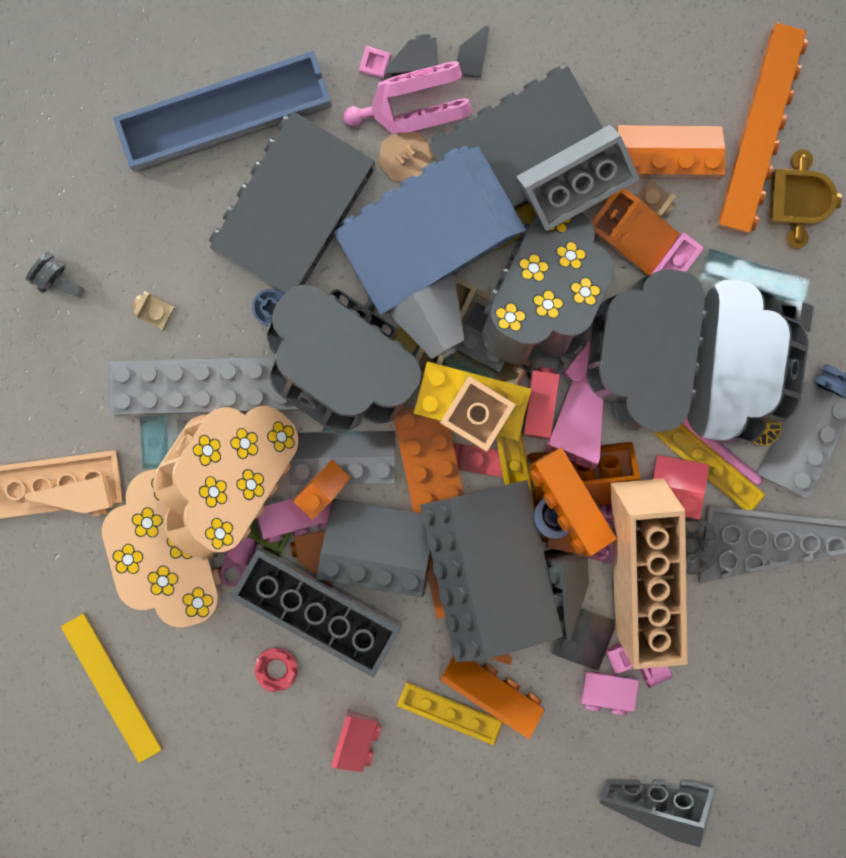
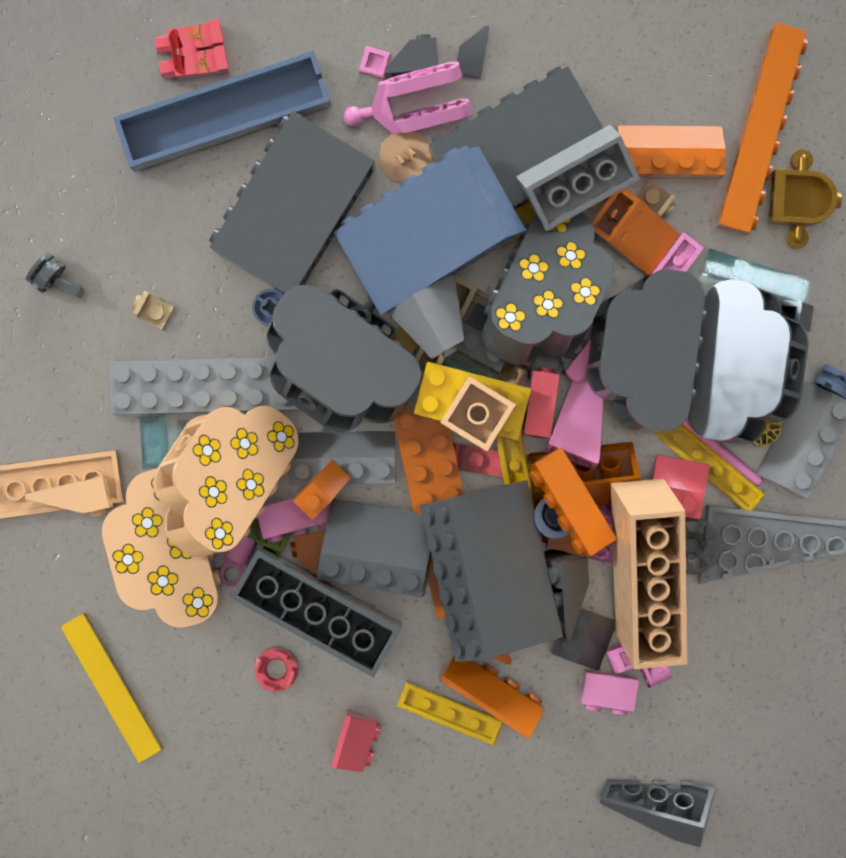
none -> coral hips [154,19,229,81]

